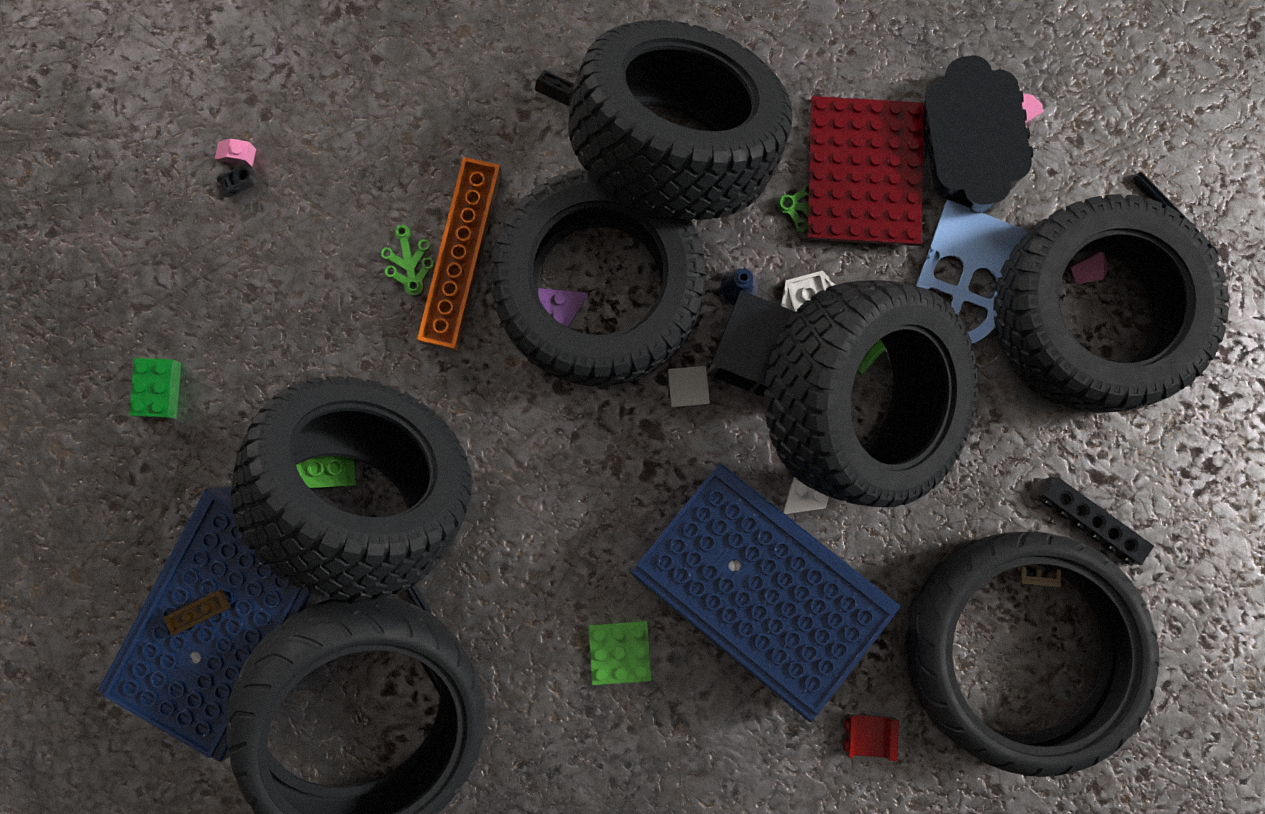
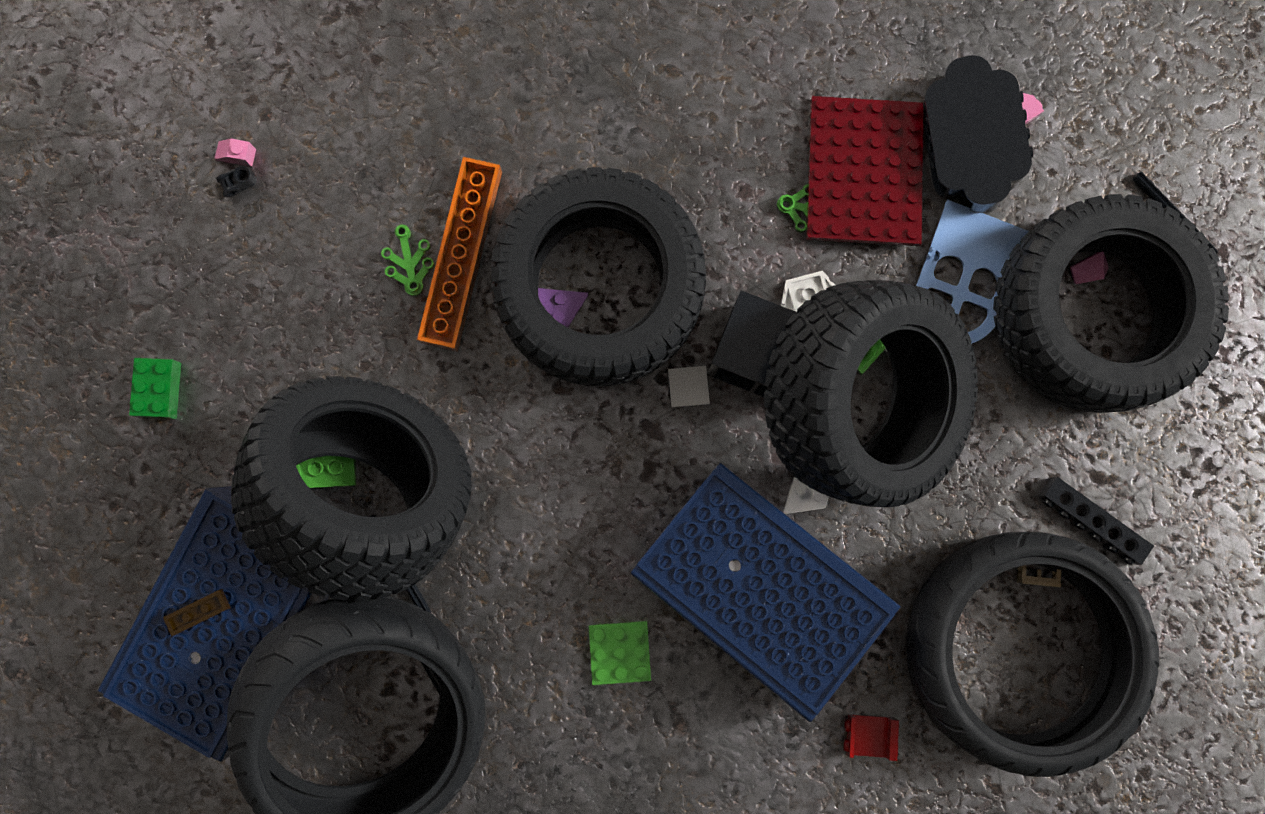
black slope [535,70,574,105] -> none
black tyre [568,20,793,220] -> none
dark blue cone [721,268,758,305] -> none

